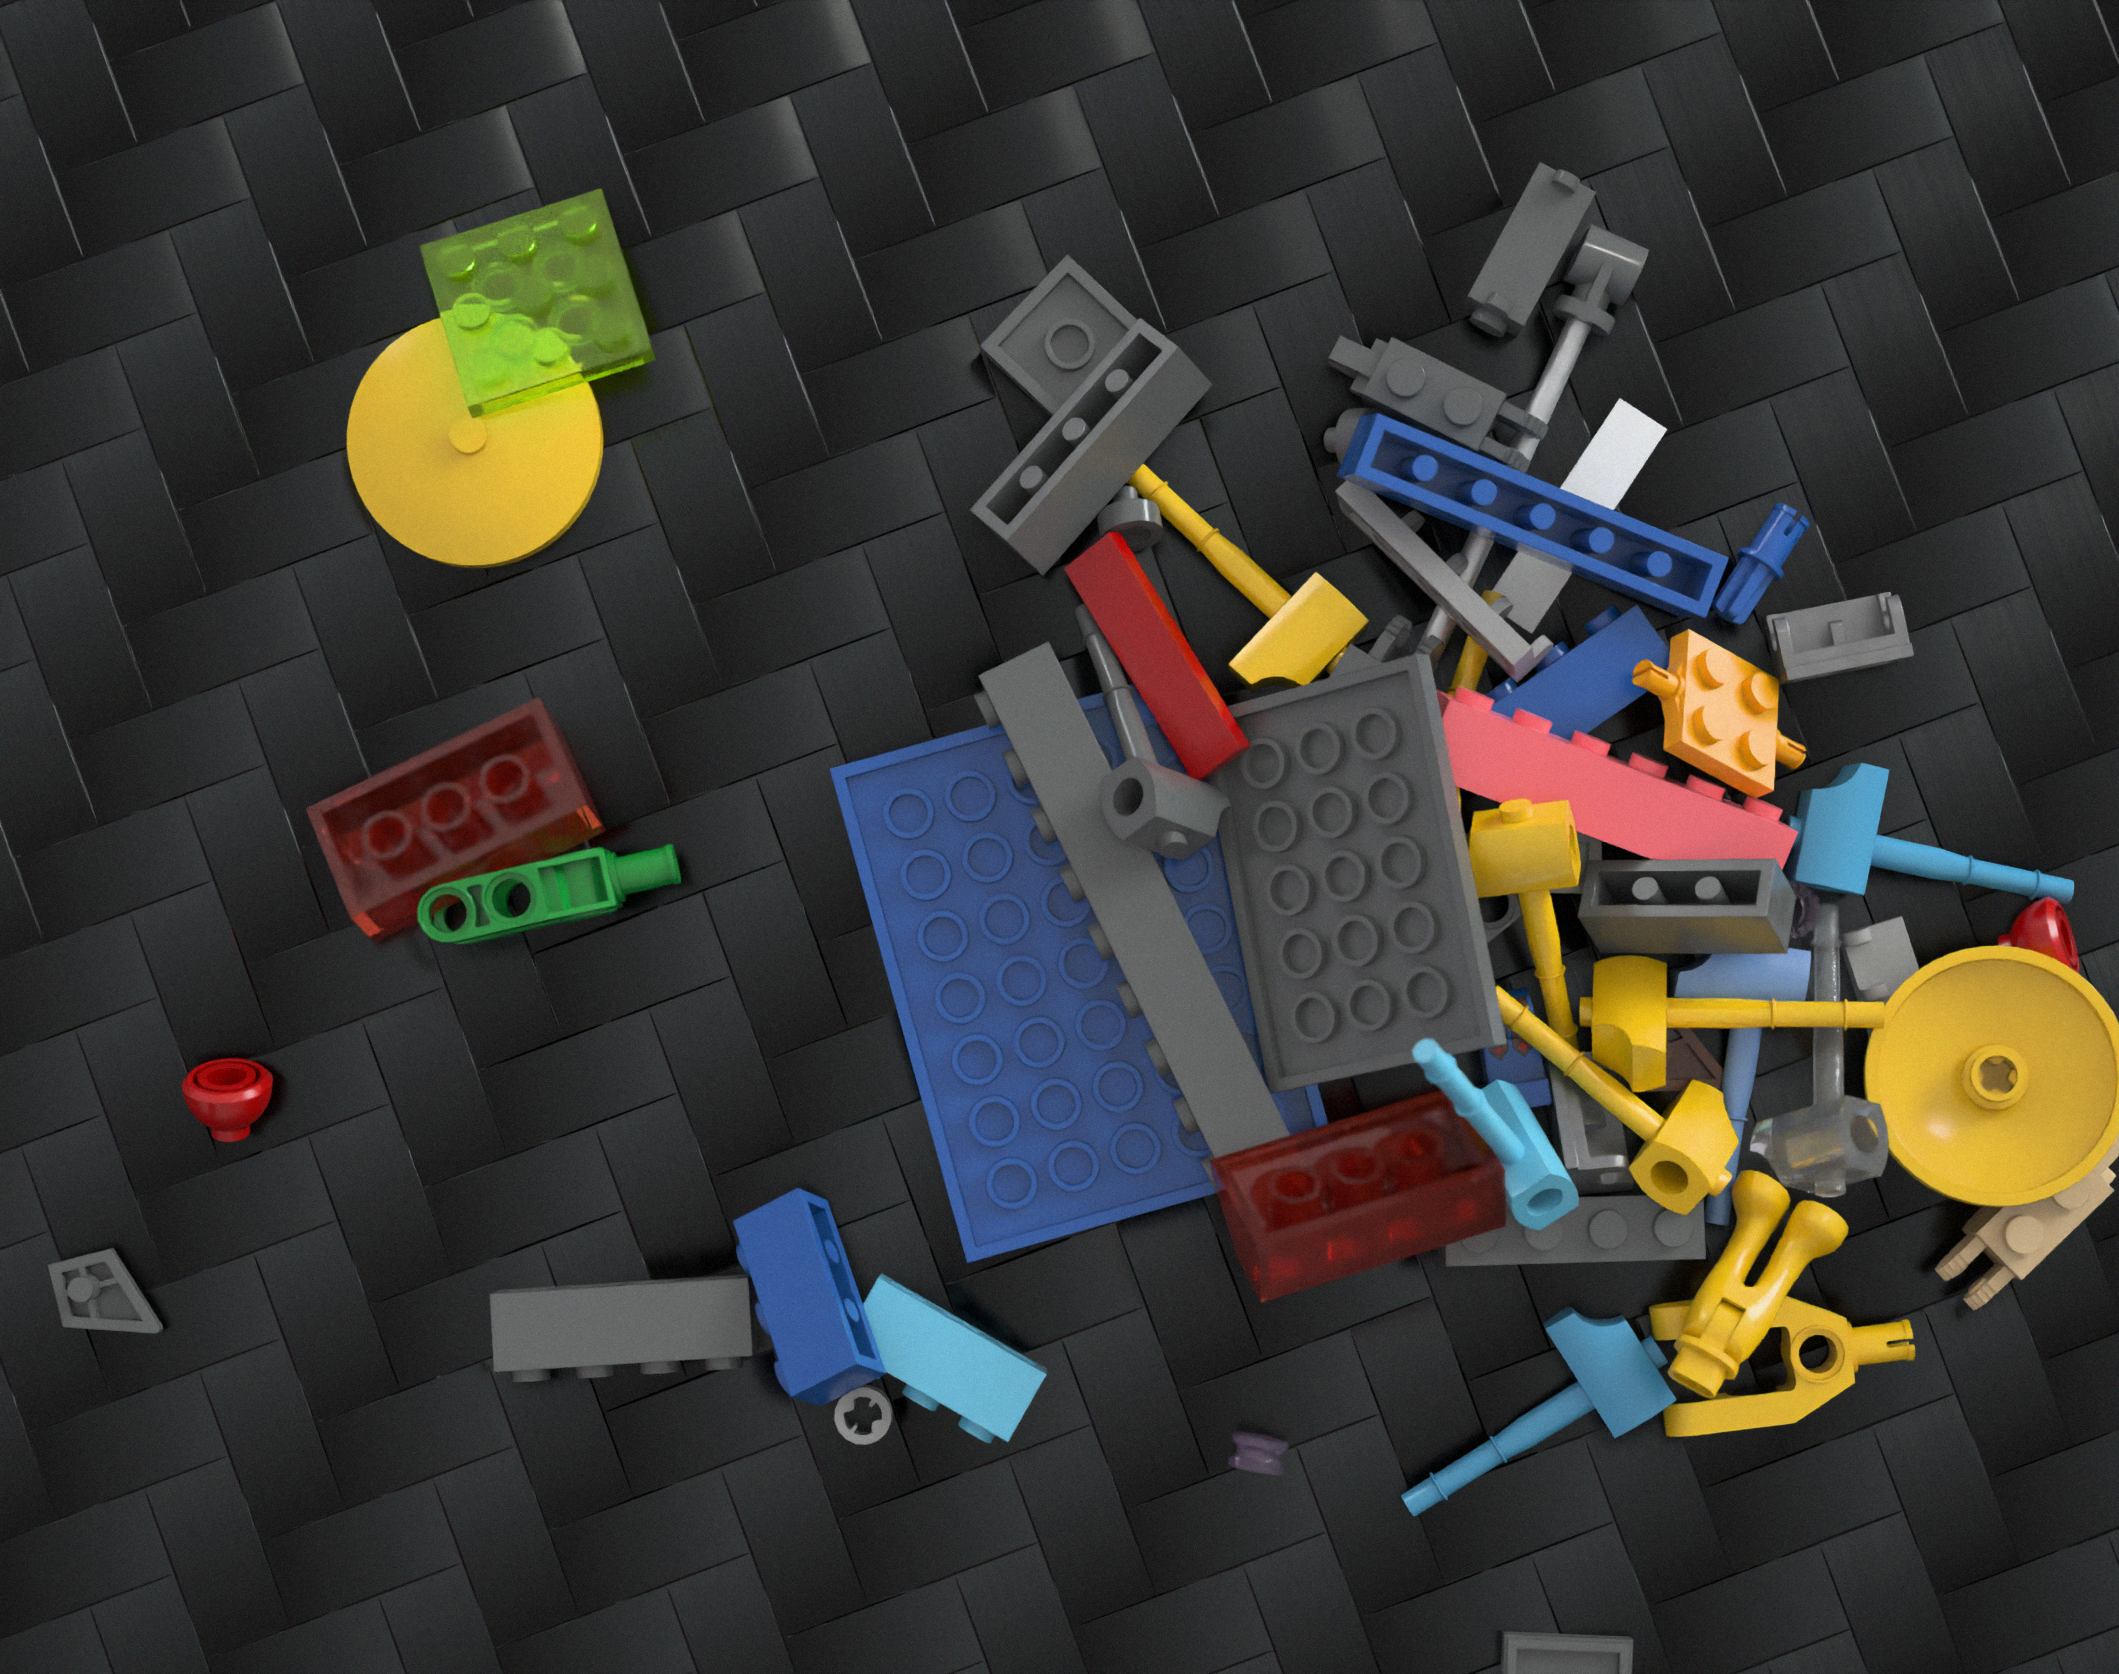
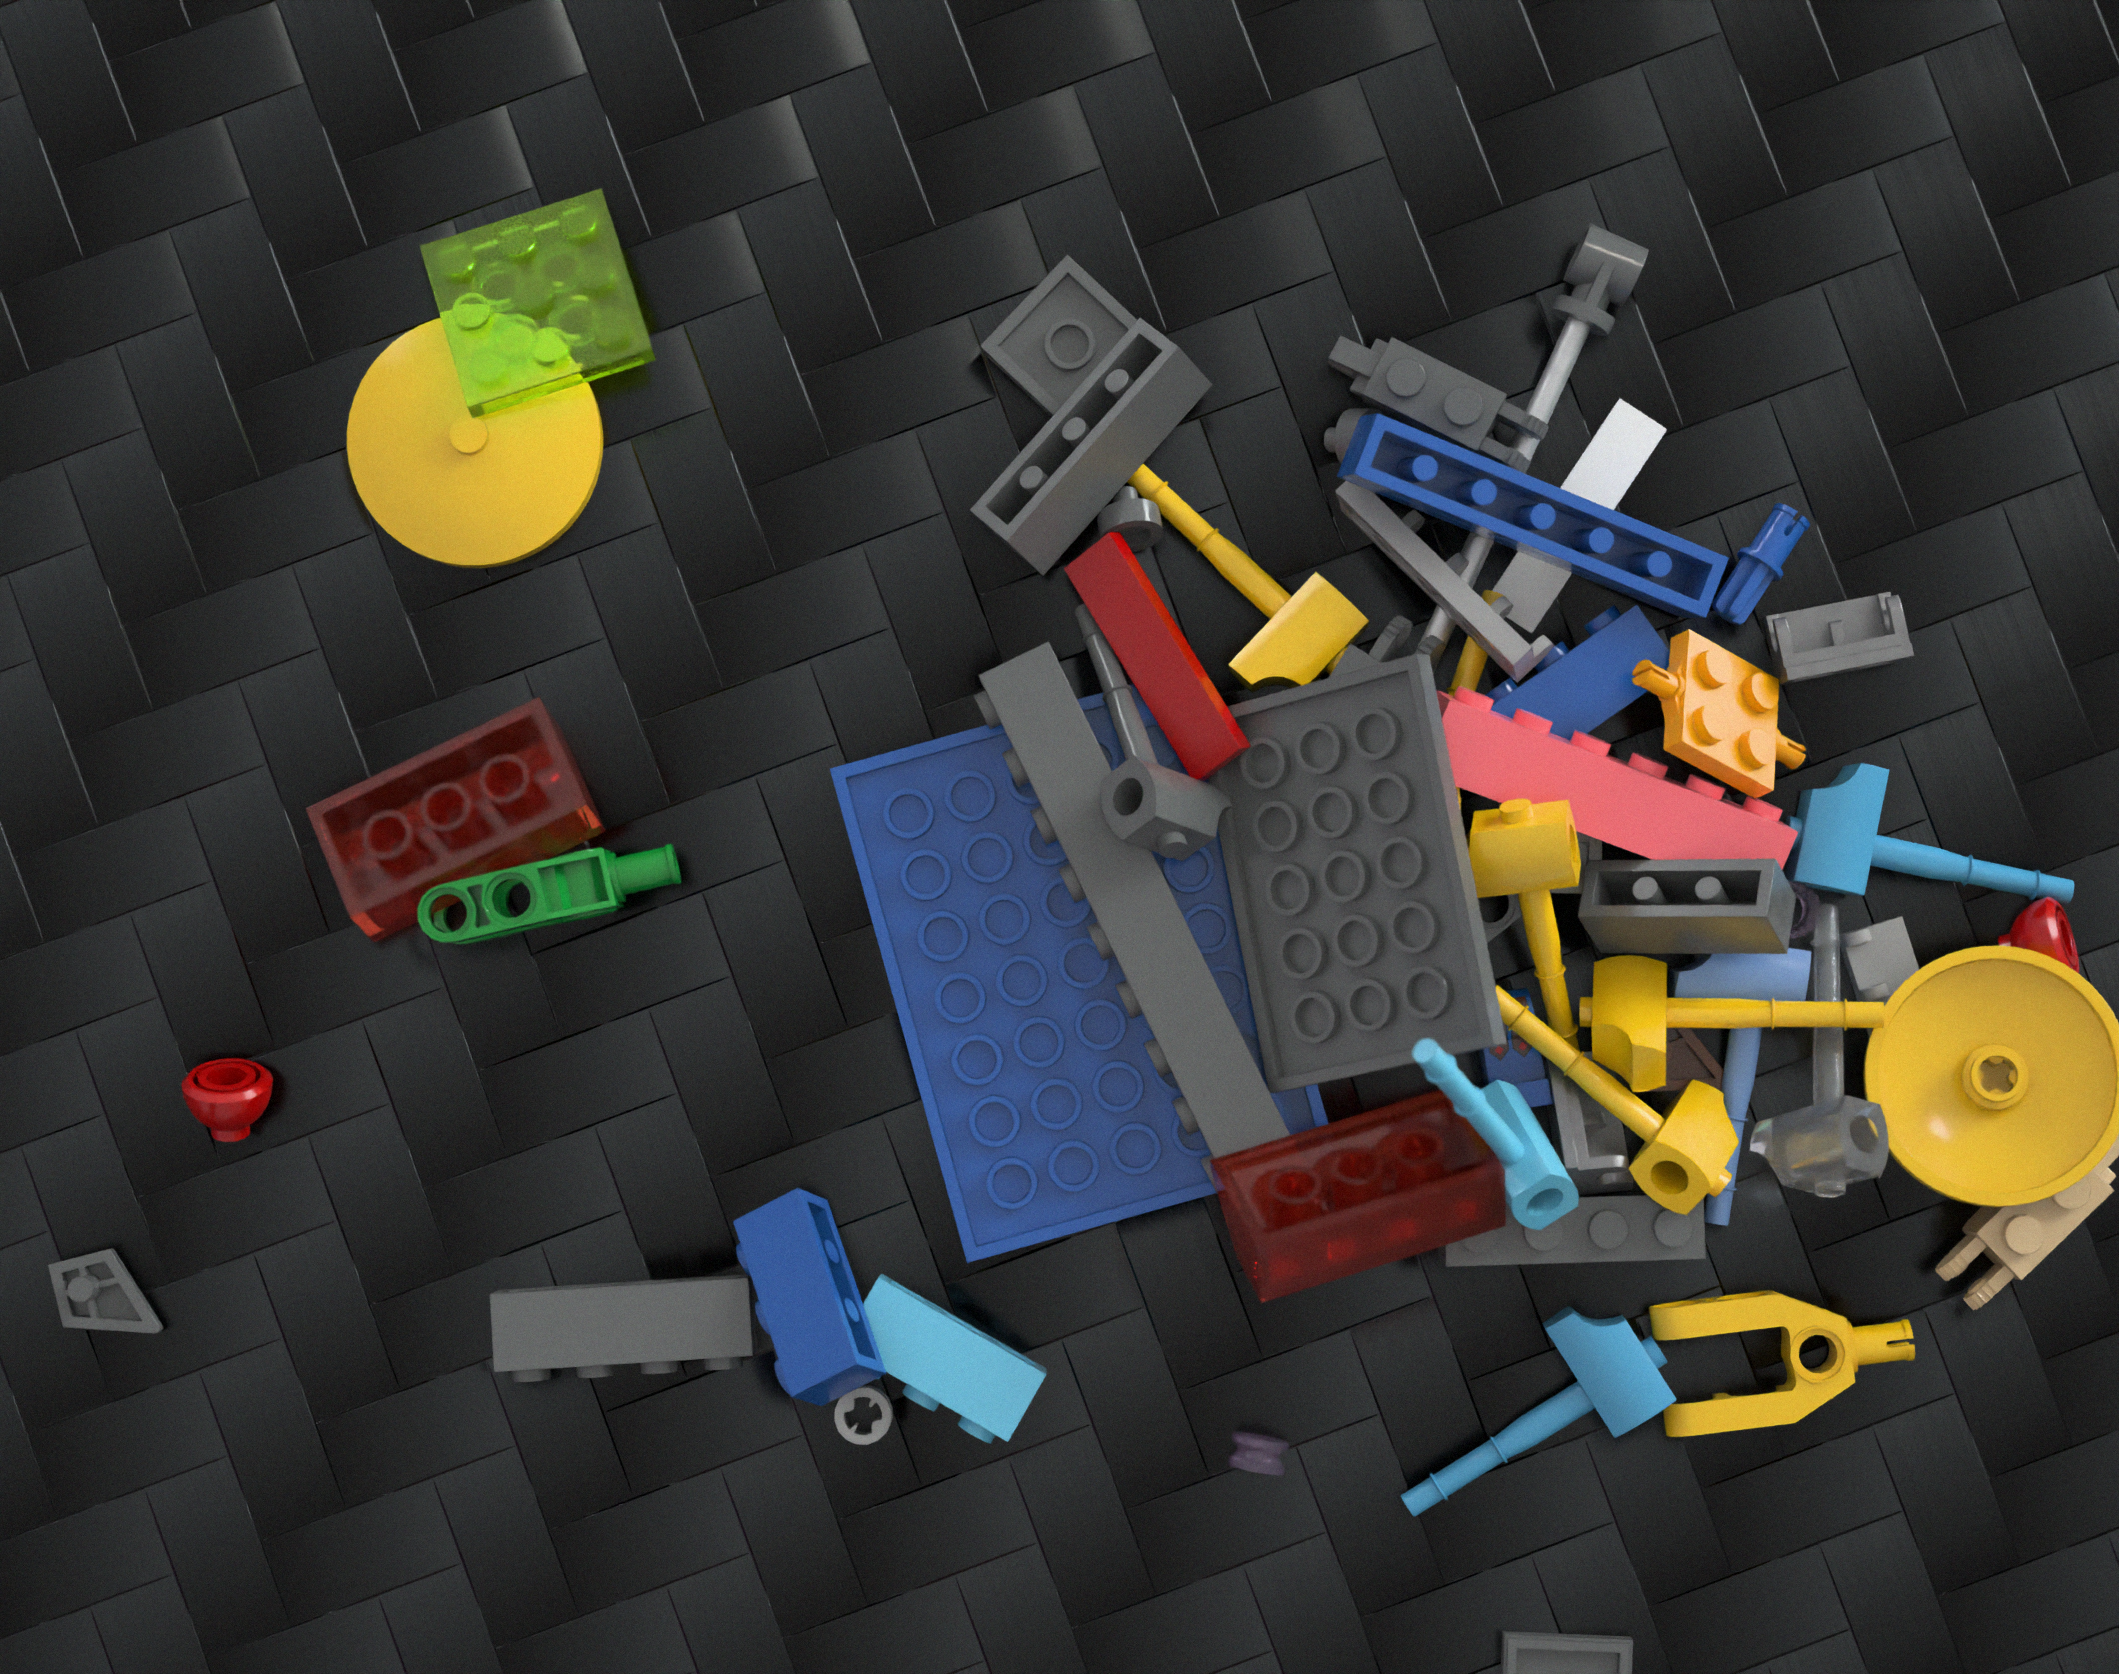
dark grey brick [1462,162,1596,337] -> none
yellow piece [1667,1170,1849,1398] -> none

